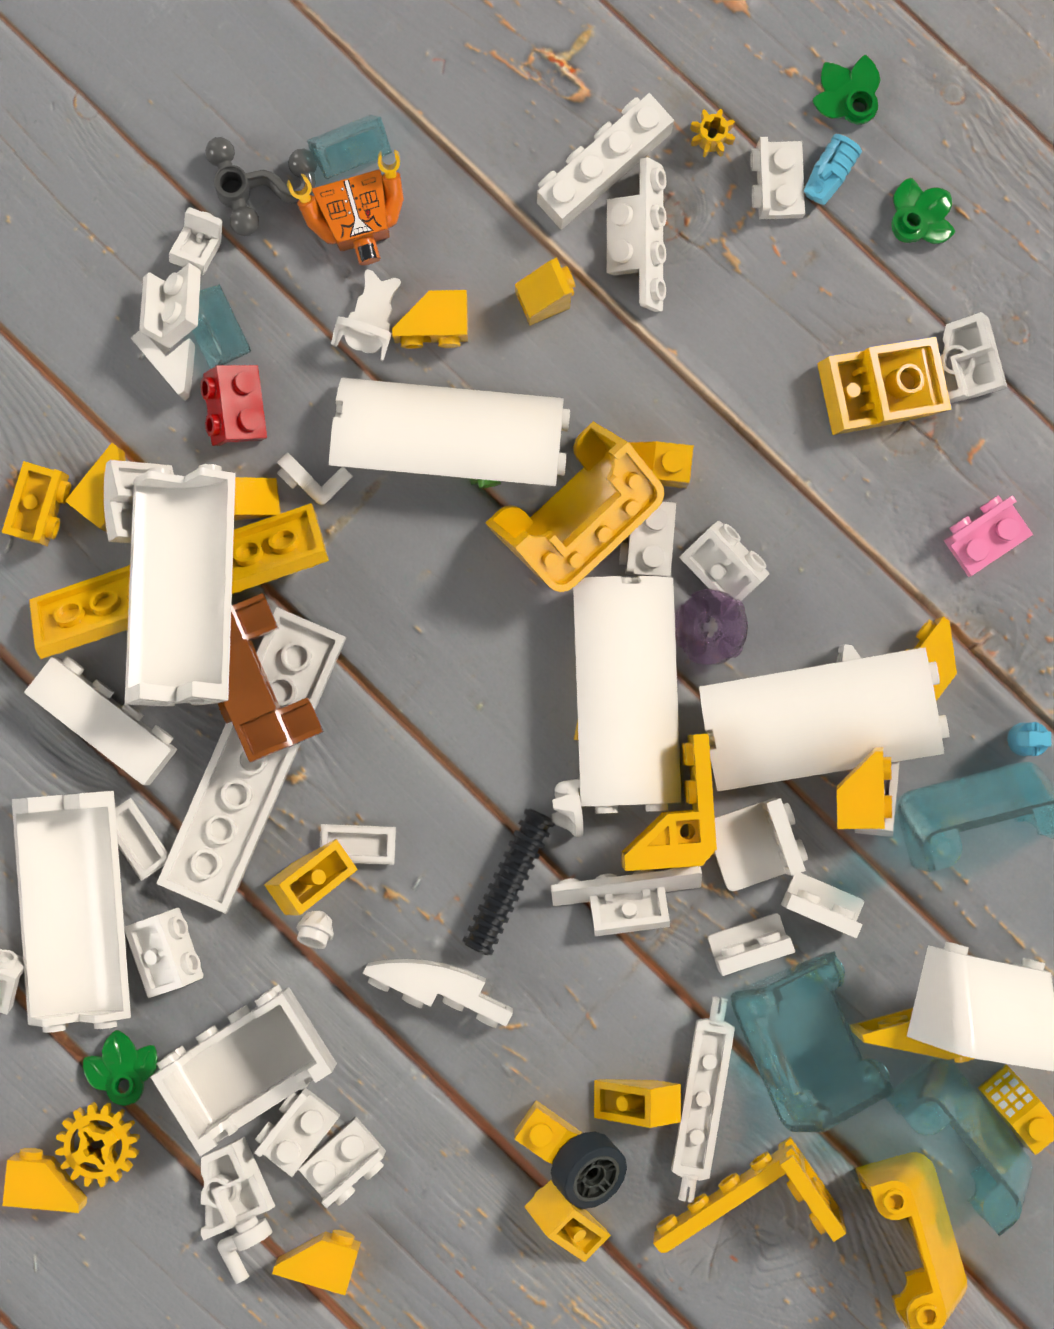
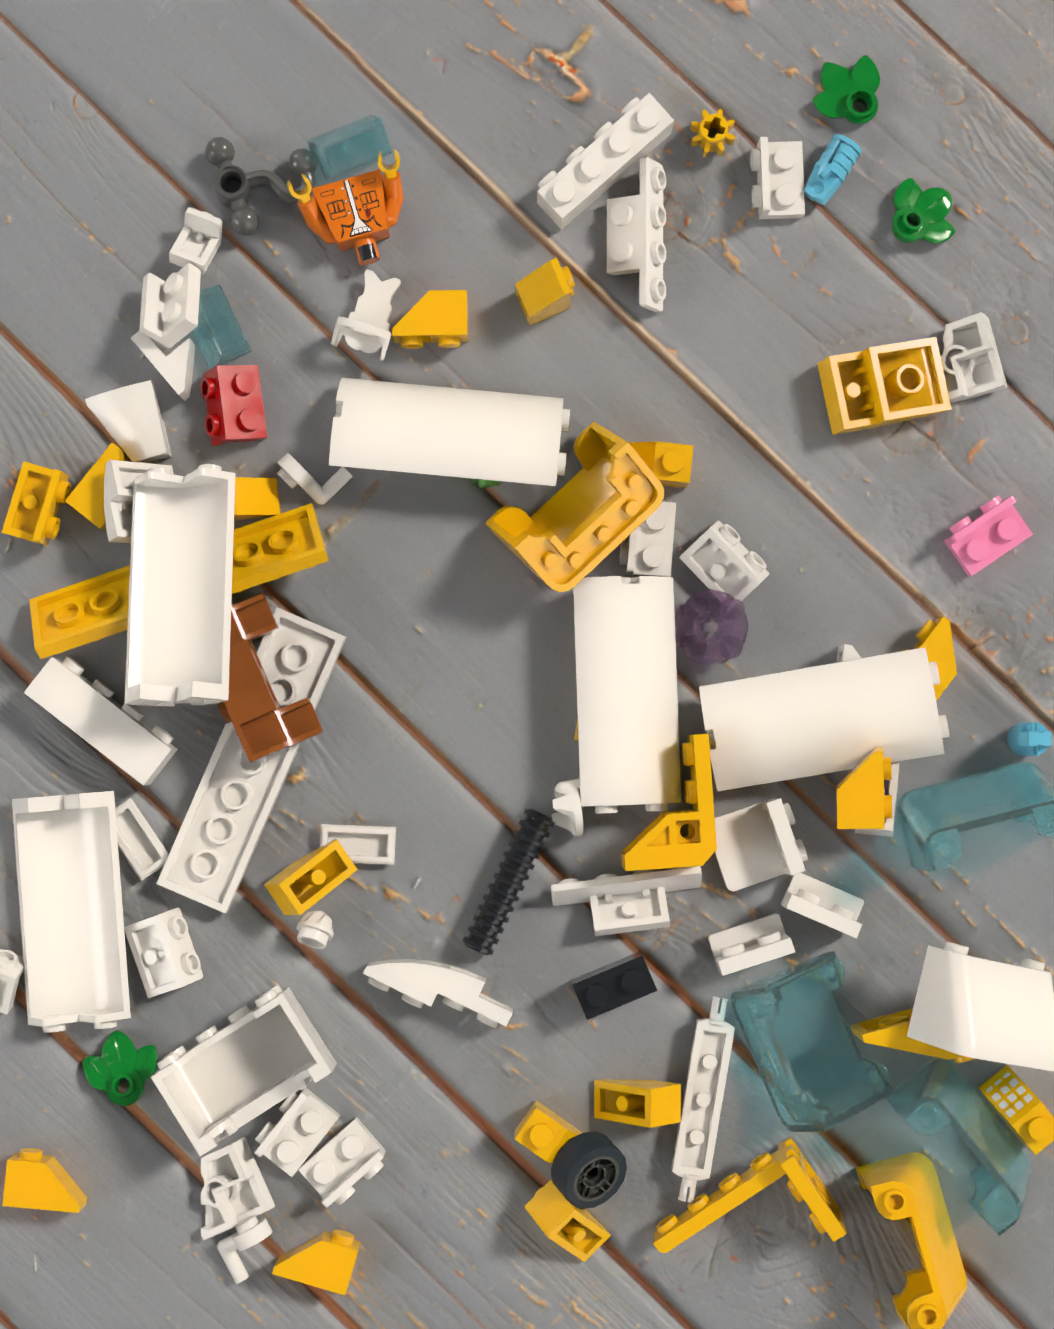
yellow gear [55,1102,140,1187] -> none
none -> white slope [85,380,172,463]
none -> black brick [571,951,657,1020]

